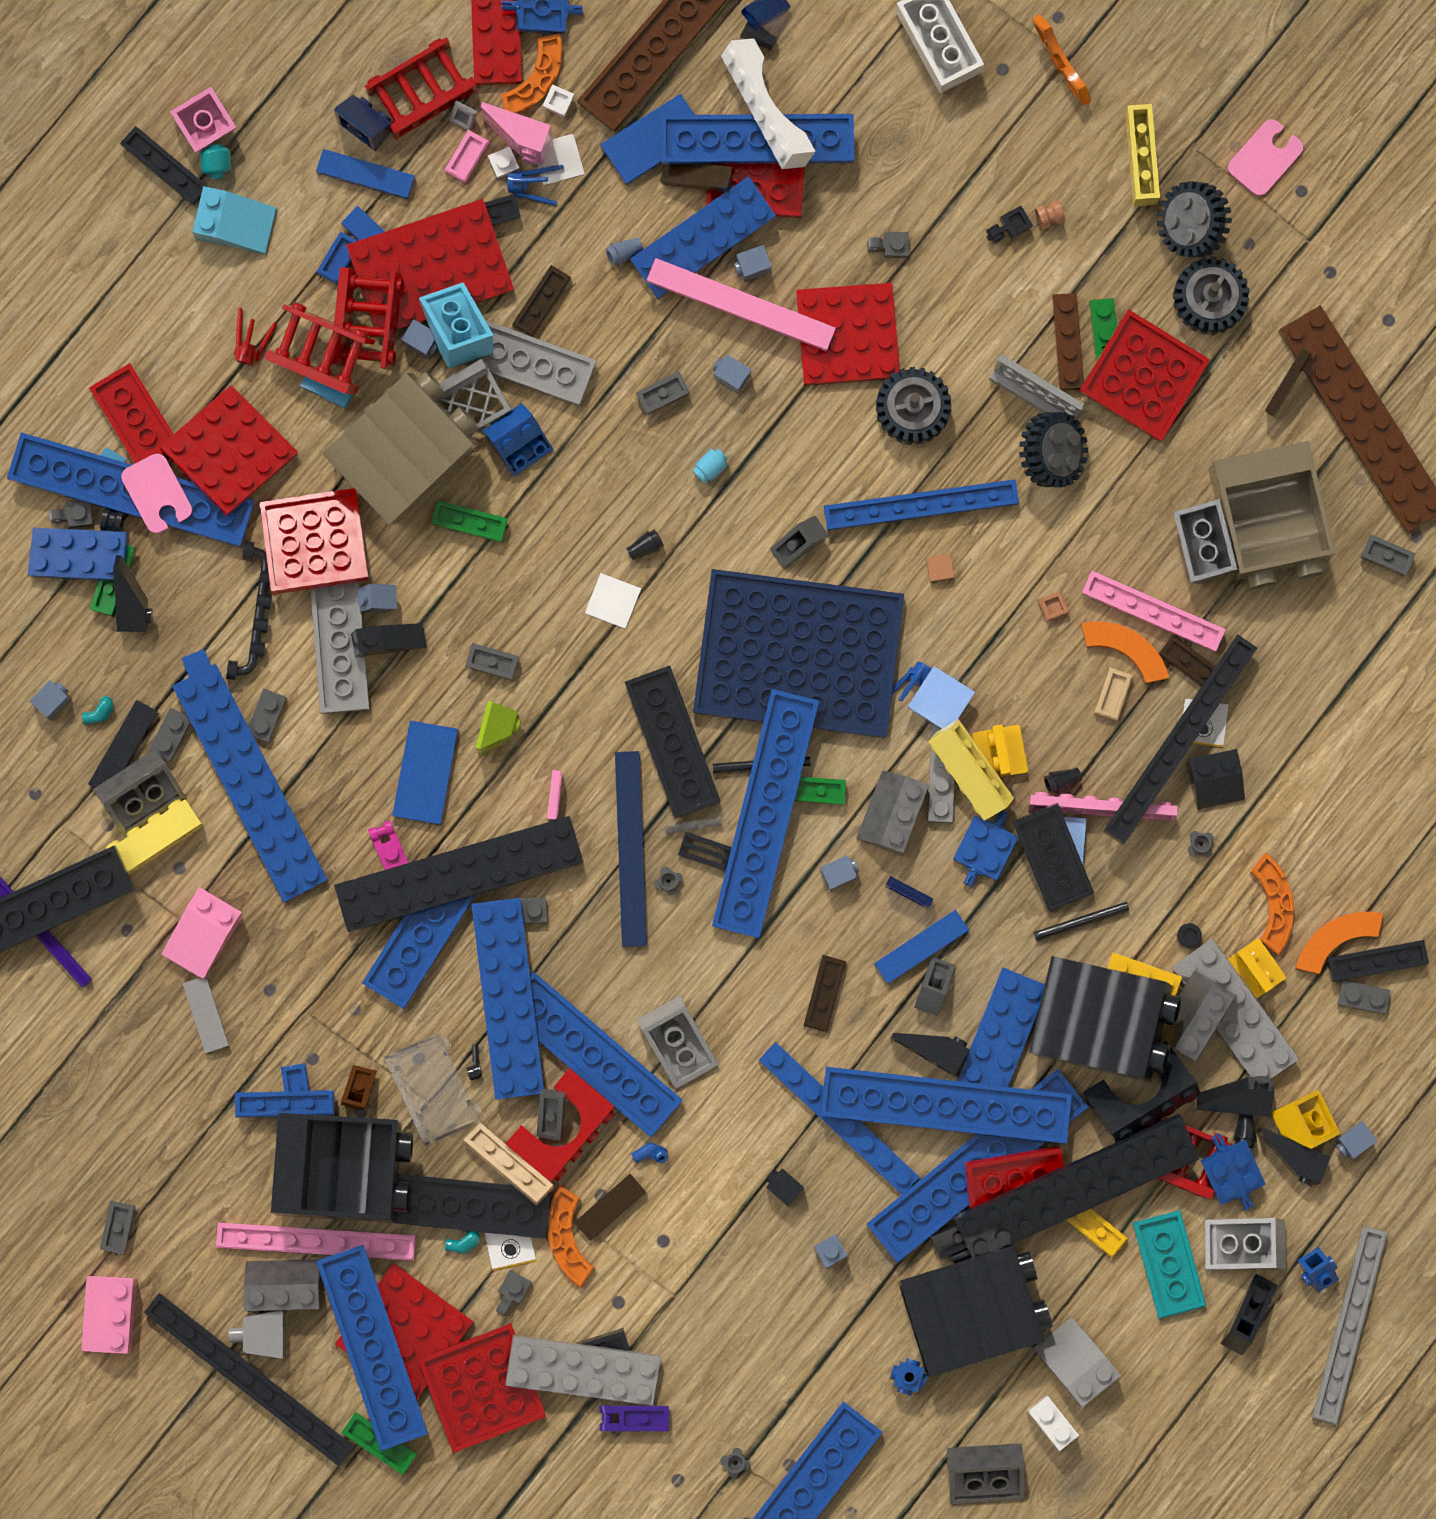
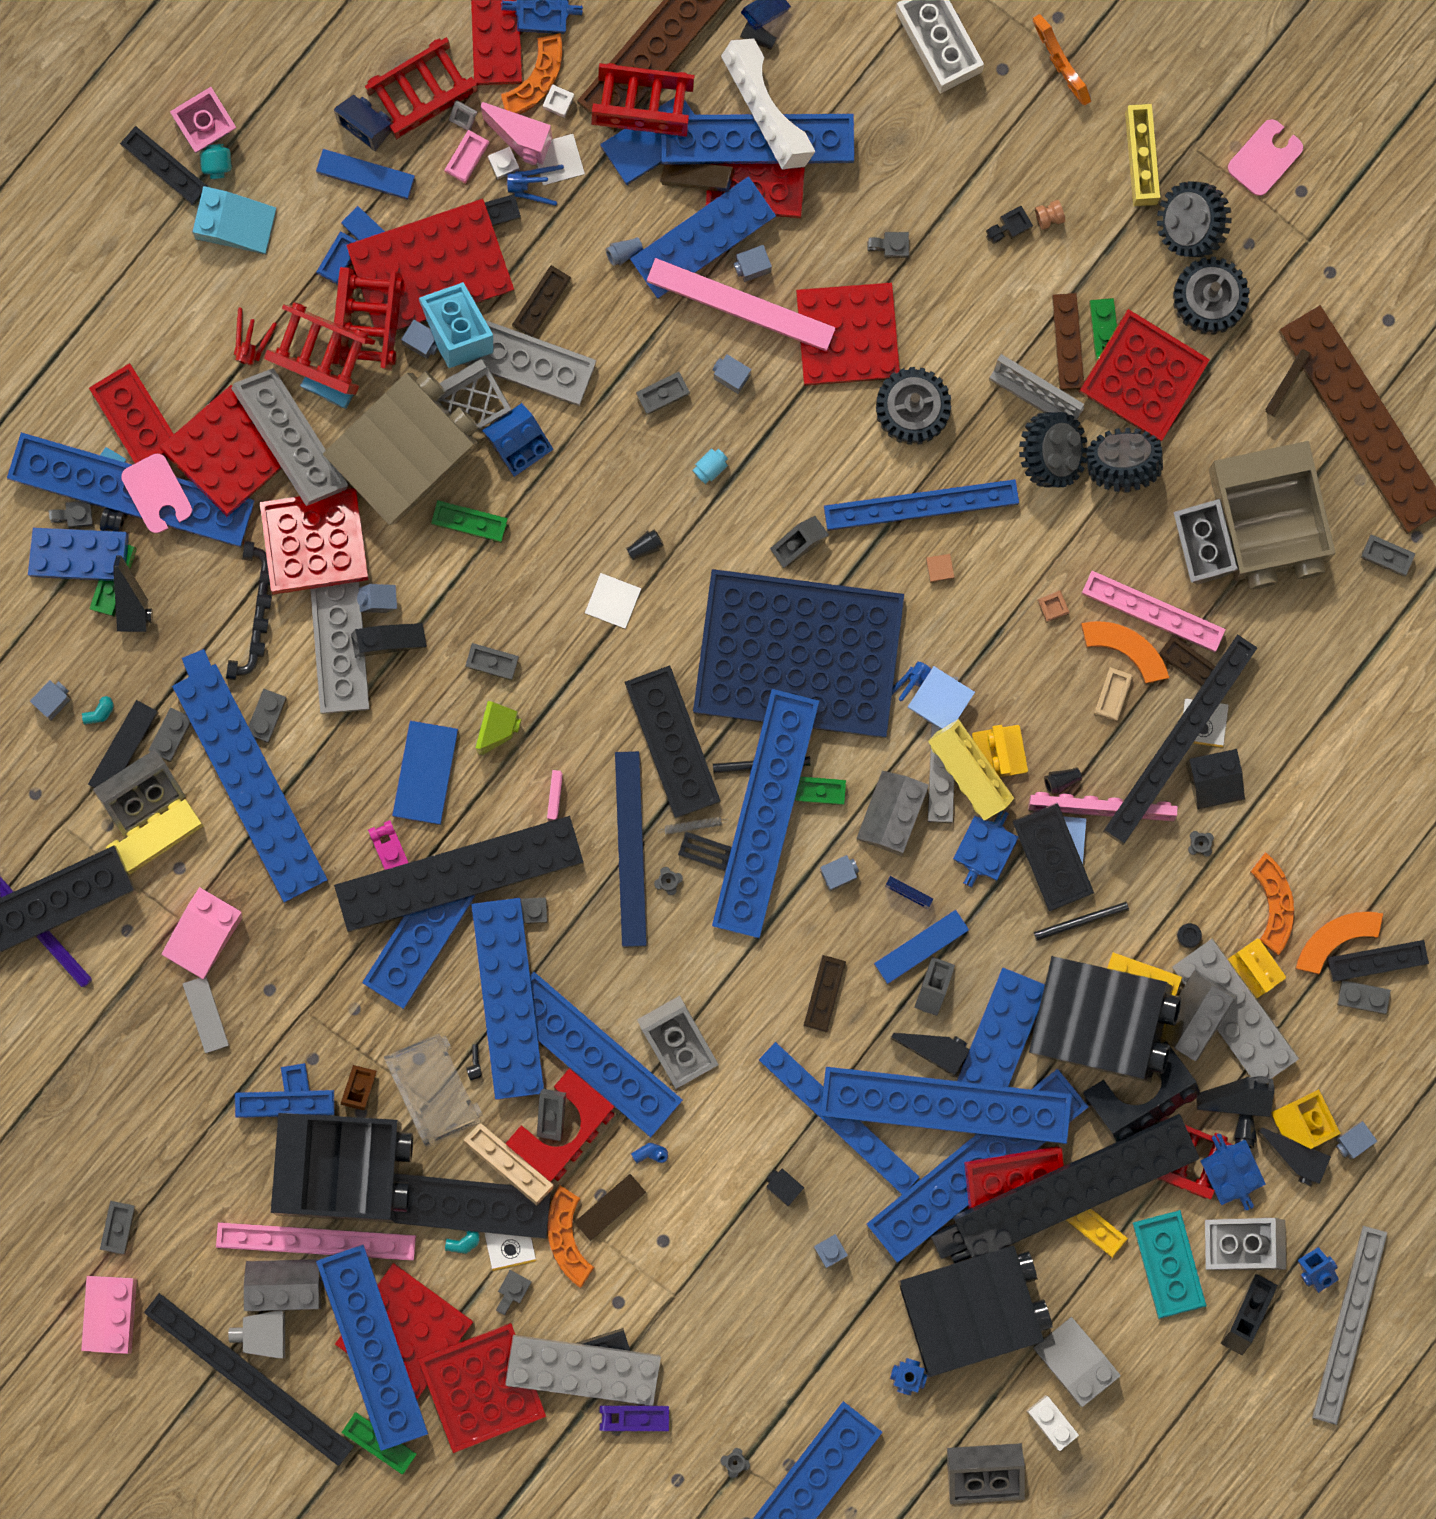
none -> light grey plate [231,368,348,506]
none -> red fence [591,63,695,137]
none -> black wheel [1087,428,1163,493]

